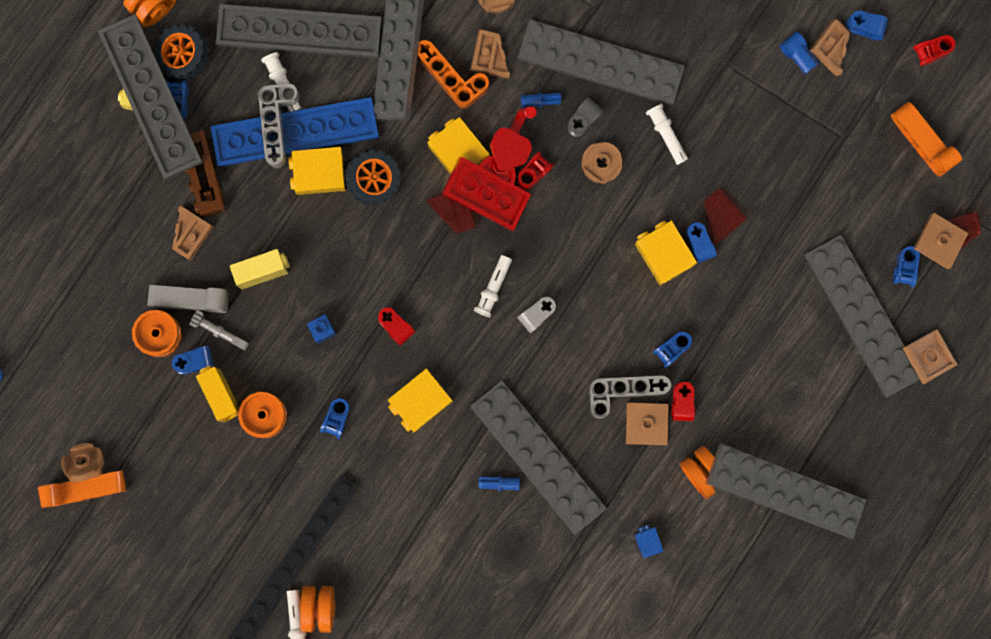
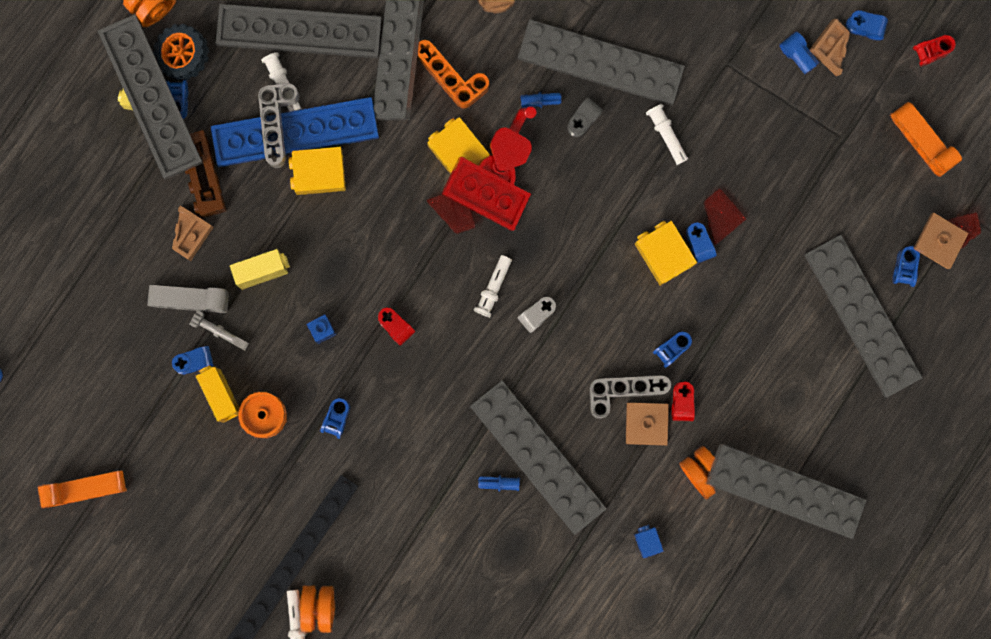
medium nougat plate [61,443,104,482] -> none
orange wheel [132,310,182,357] -> none
black wheel [344,150,401,205] -> none
yellow brick [387,369,453,433] -> none
medium nougat wing [470,30,510,79] -> none
red piece [517,151,555,190] -> none
medium nougat plate [581,142,622,184] -> none
medium nougat plate [902,329,958,384] -> none

